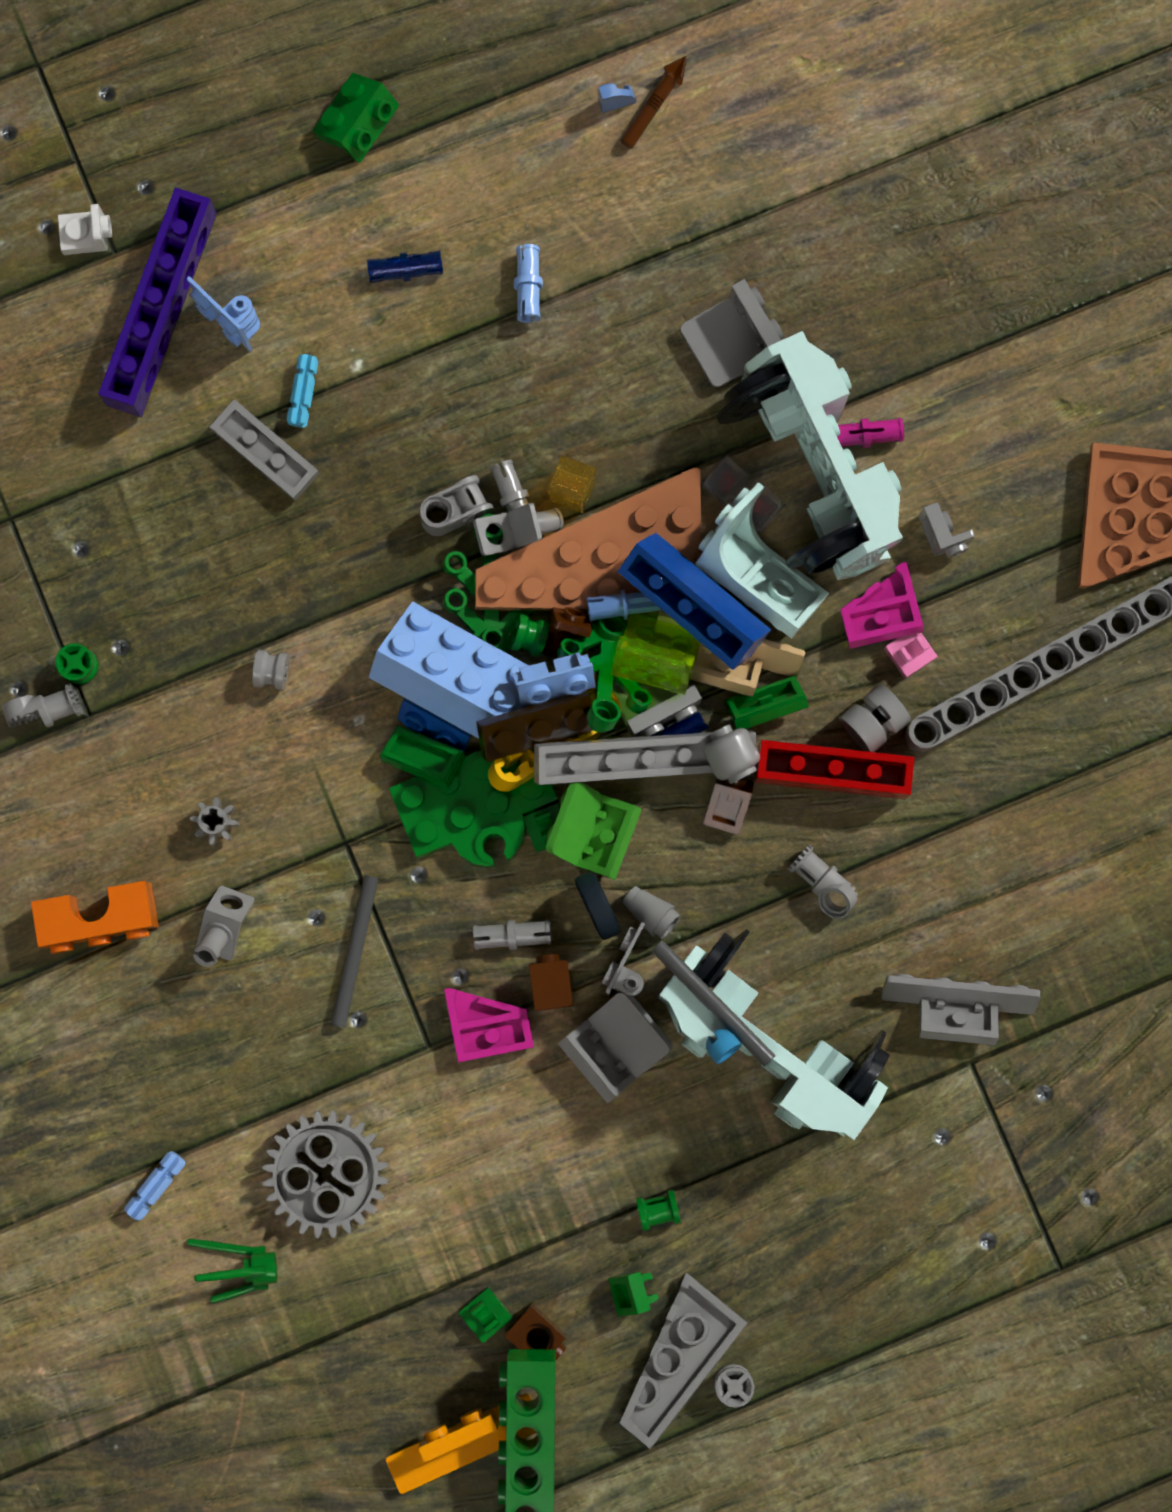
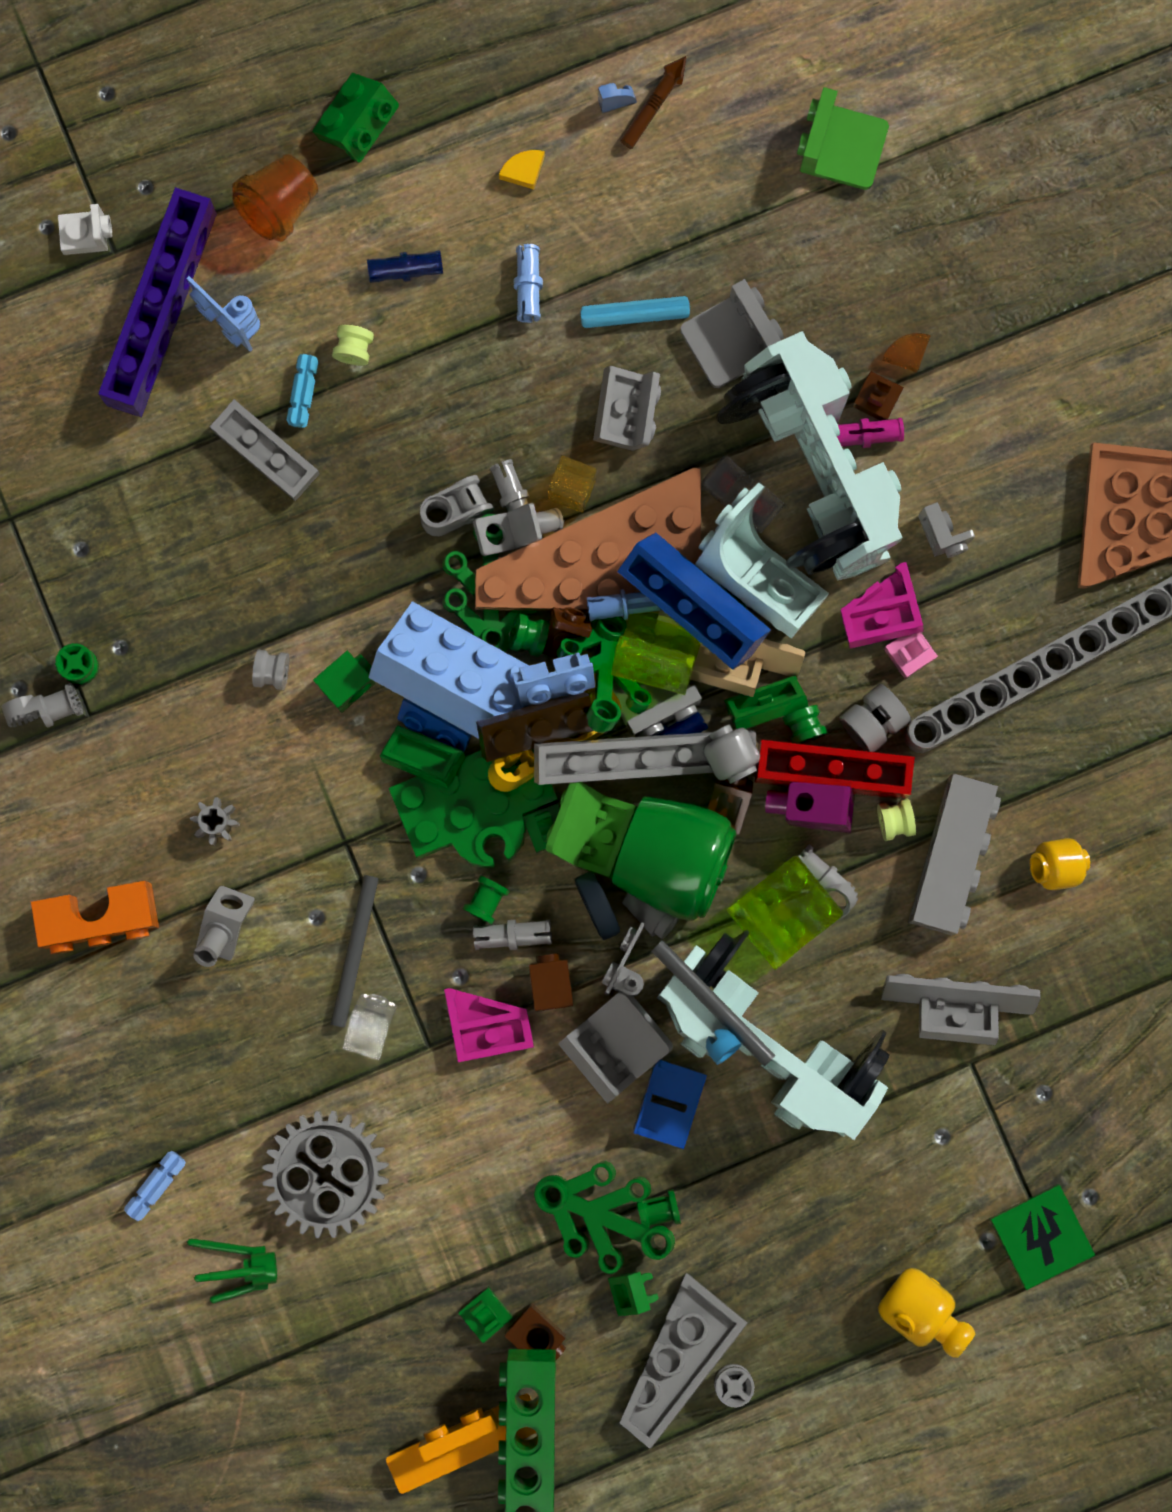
none -> clear orange piece [232,154,318,242]
none -> green brick [313,650,375,713]
none -> yellowish green wheel [332,325,374,366]
none -> clear bracket [342,994,397,1060]
none -> green bush [462,875,510,925]
none -> yellow tile [499,150,545,190]
none -> green plant [534,1161,675,1274]
none -> medium azure axle [580,296,690,328]
none -> light grey bracket [593,366,661,451]
none -> green piece [612,796,736,921]
none -> blue piece [632,1060,707,1149]
none -> clear neon green bracket [726,855,843,970]
none -> magenta torso [765,782,855,833]
none -> green wheel [782,705,828,744]
none -> bright green bracket [797,87,889,190]
none -> reddish brown tile [853,371,904,421]
none -> yellowish green wheel [877,798,916,841]
none -> yellow piece [878,1268,976,1358]
none -> clear orange tile [882,333,931,373]
none -> light grey brick [908,774,1001,936]
none -> green tile [989,1184,1096,1290]
none -> yellow head [1030,838,1090,891]

